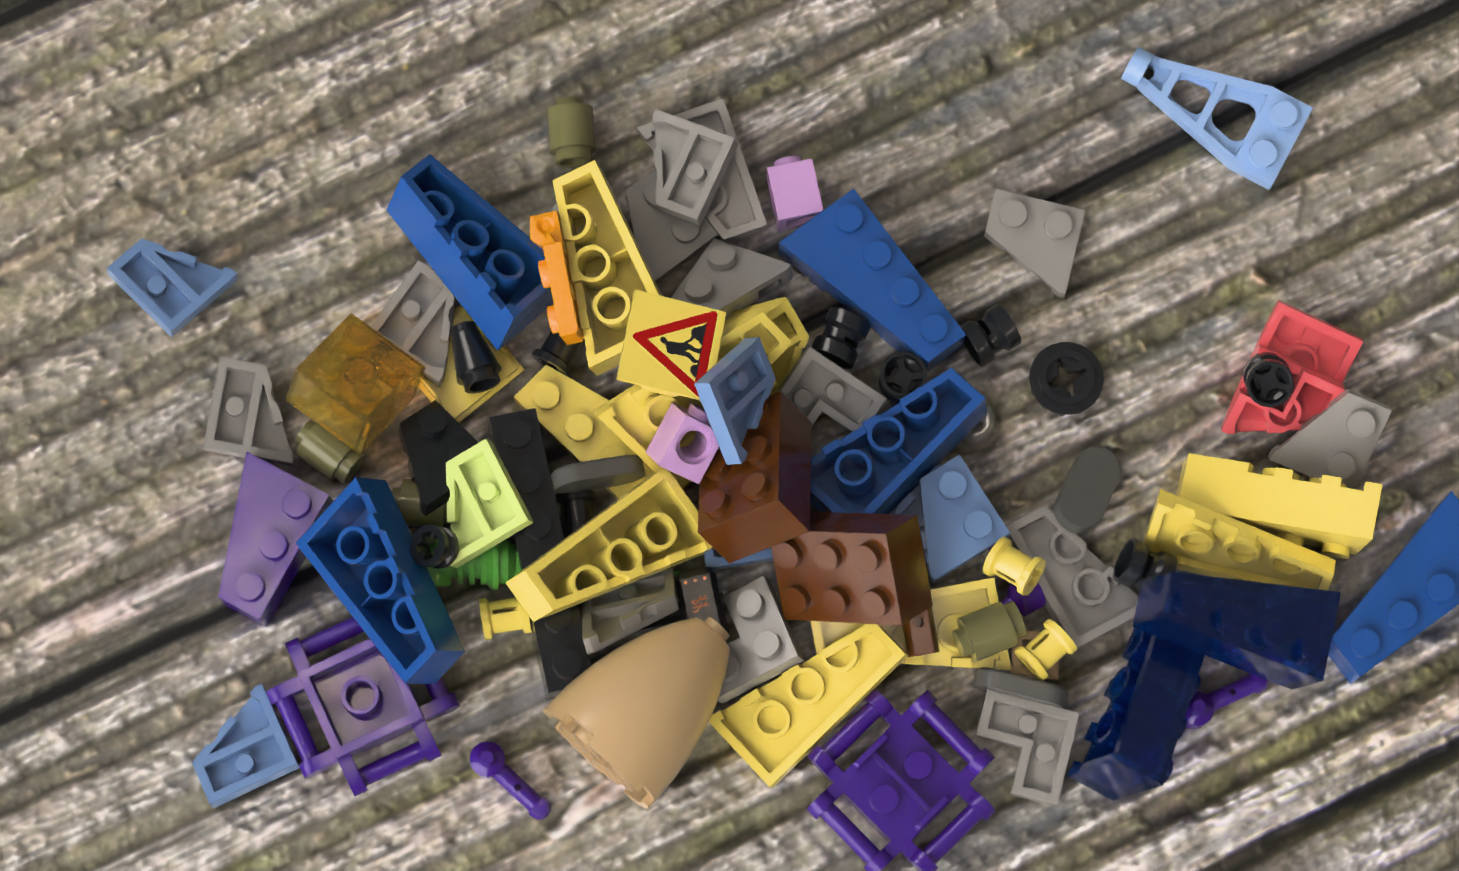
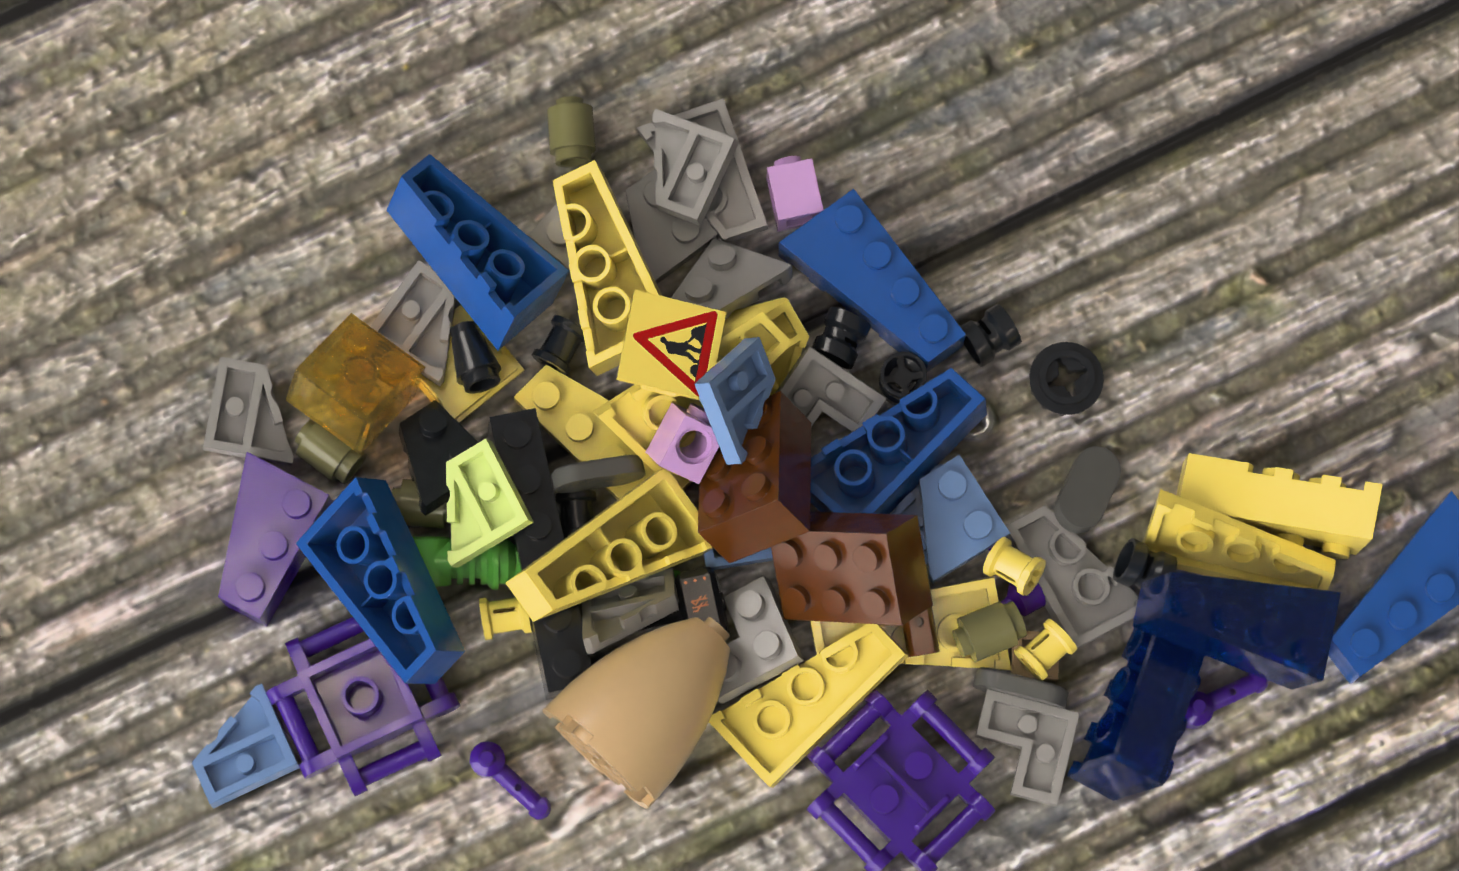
medium blue wing [107,238,237,337] -> none
black bush [410,524,459,569] -> none
light orange hinge [530,211,584,345] -> none
light grey wing [984,189,1085,298] -> none
light blue plate [1121,47,1313,190] -> none
coral slope [1221,300,1363,434] -> none
black wheel [1243,352,1294,407] -> none
light grey wing [1268,389,1392,489] -> none

